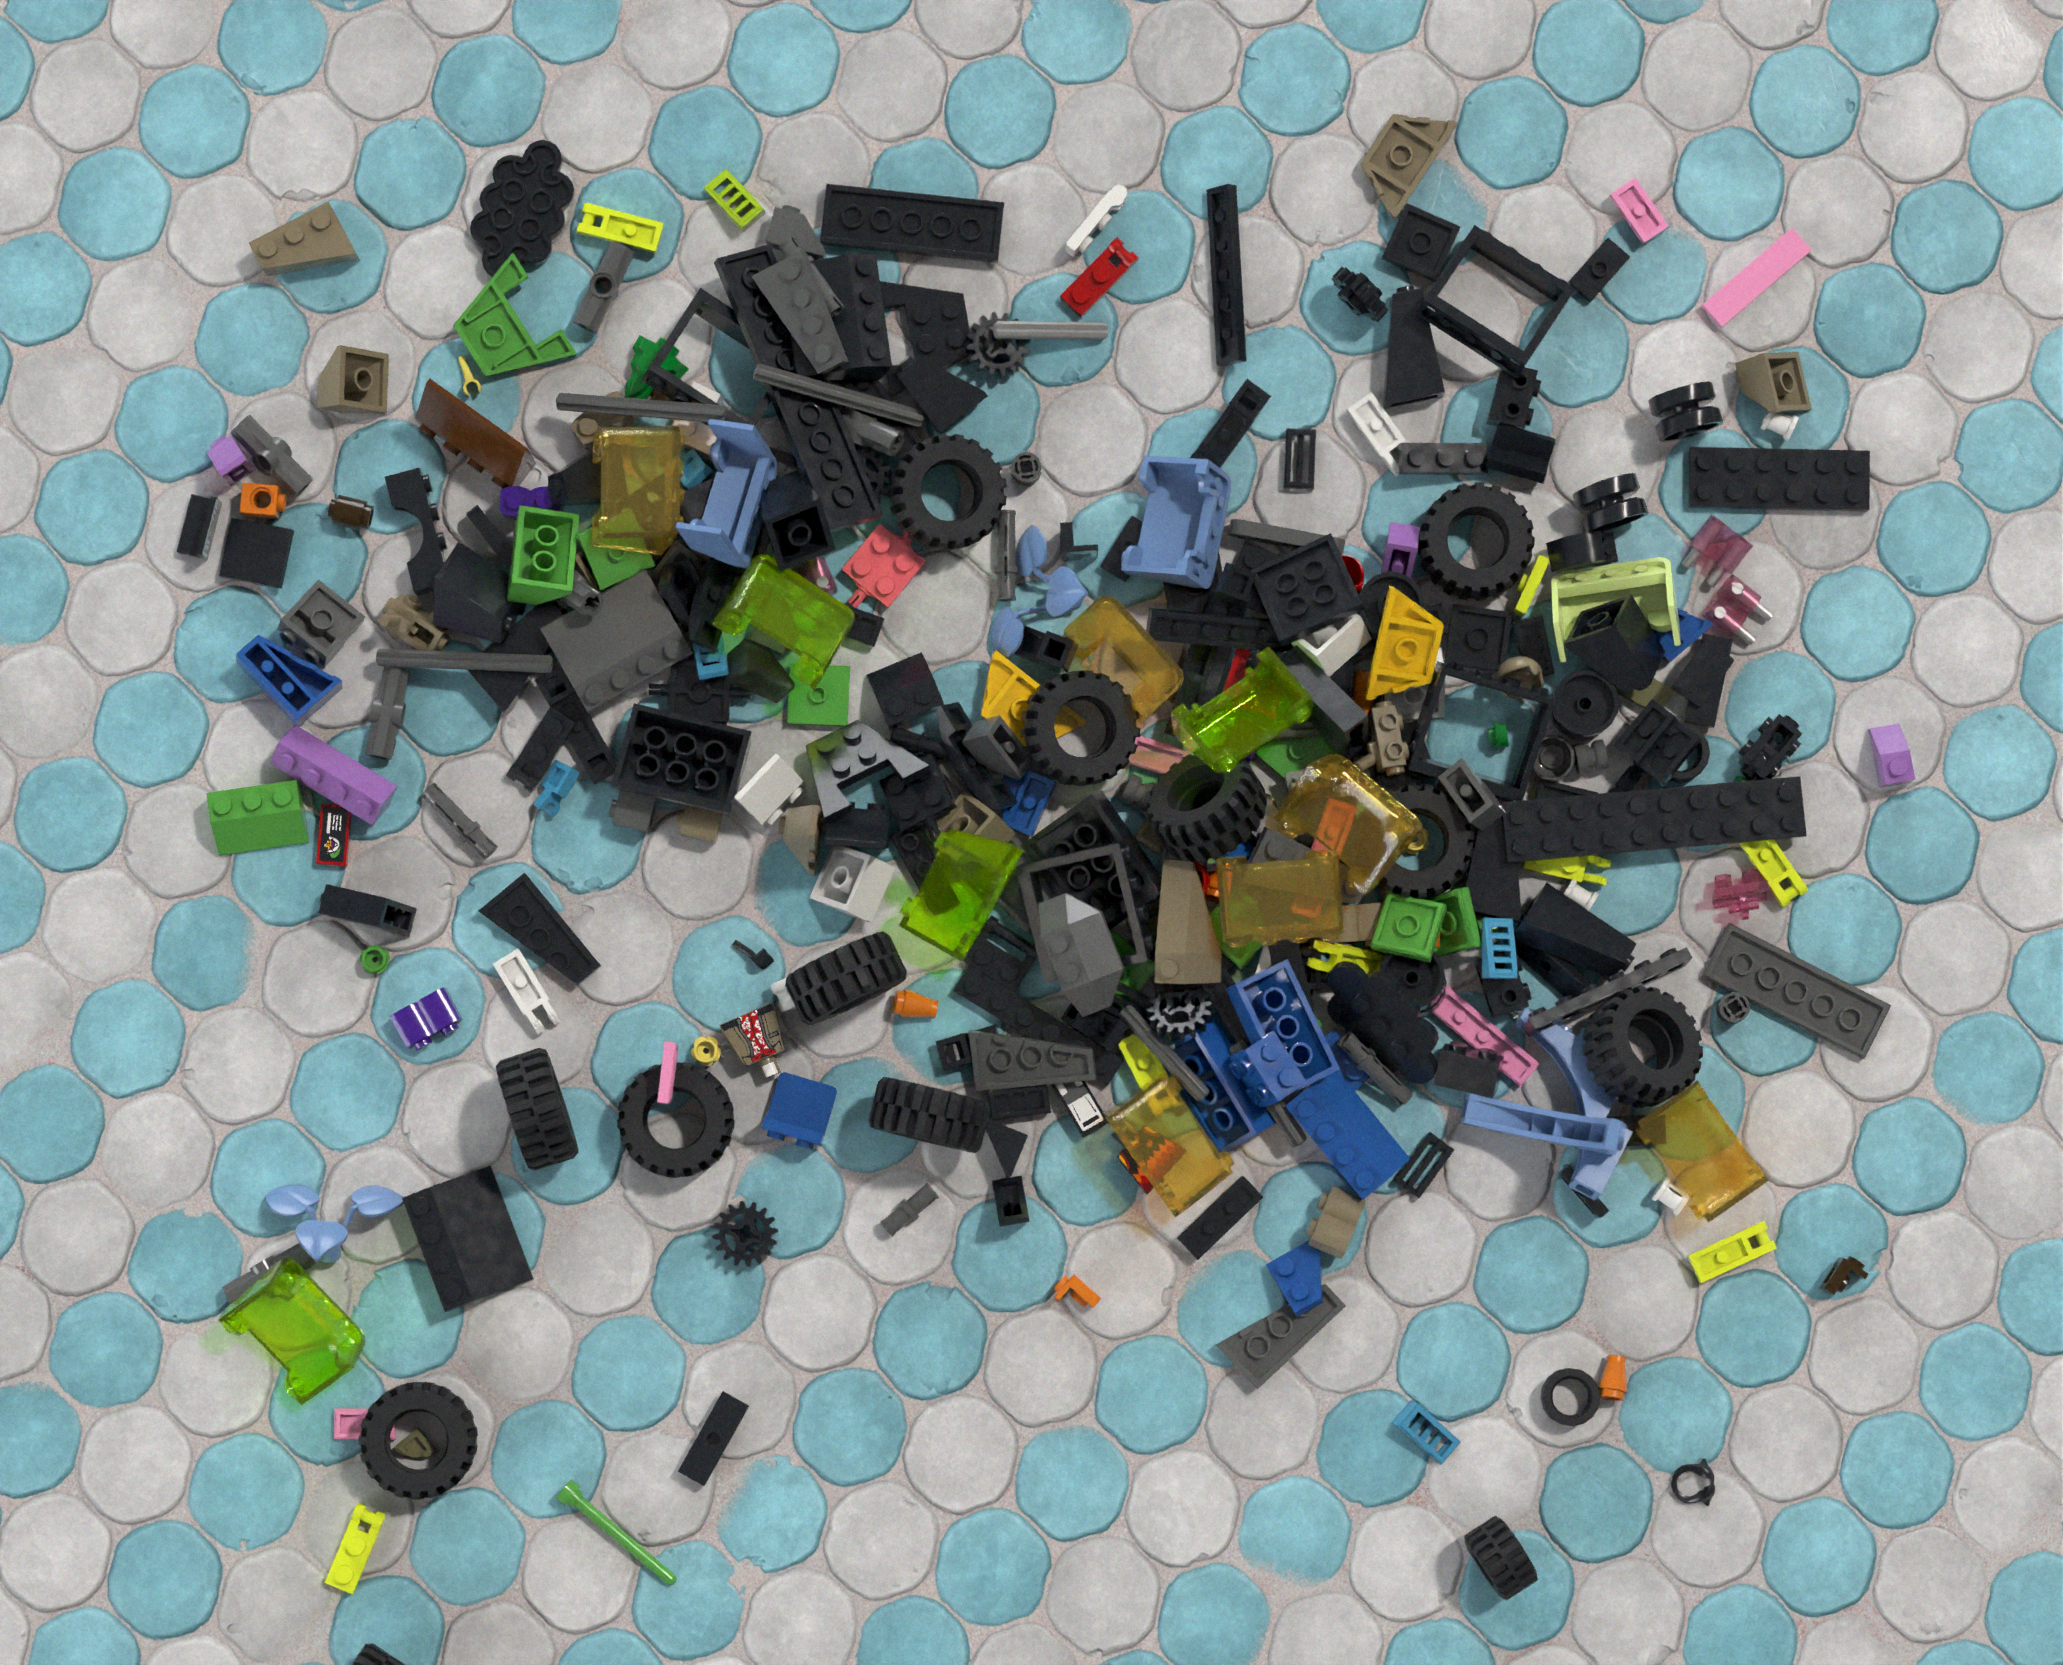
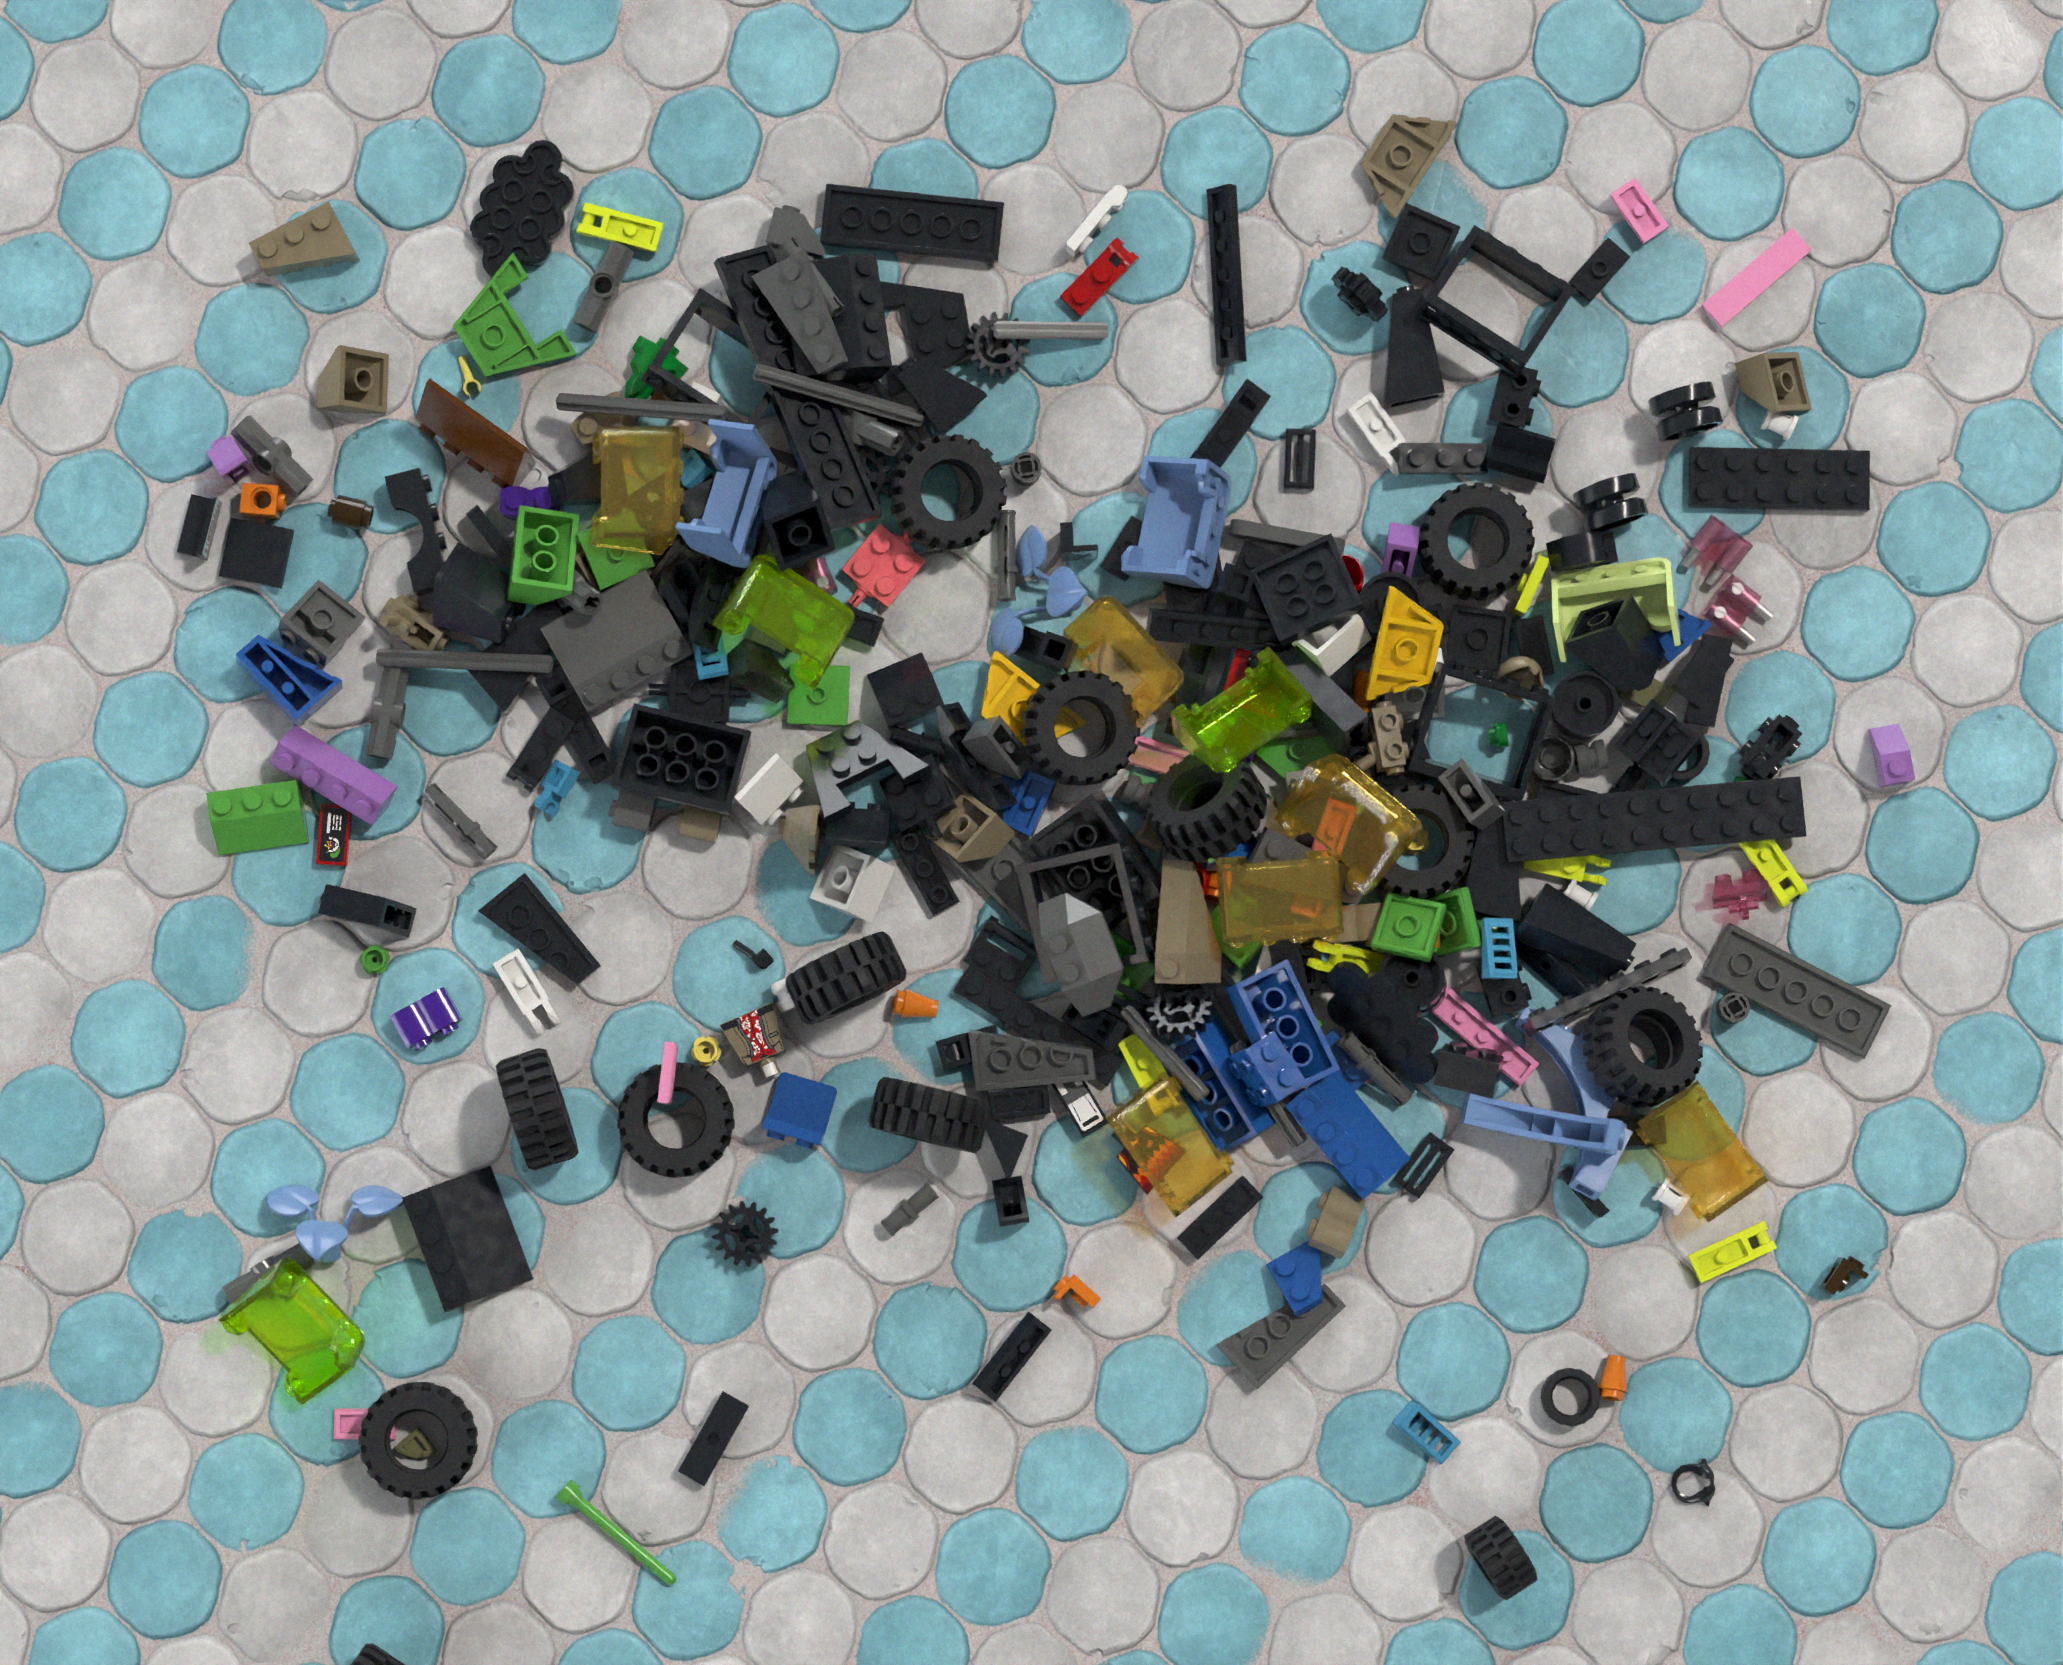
neon yellow plate [325,1503,386,1594] -> none
lime slope [704,169,765,232] -> none
clear neon green windscreen [899,829,1024,962] -> none
none -> black plate [972,1311,1052,1402]

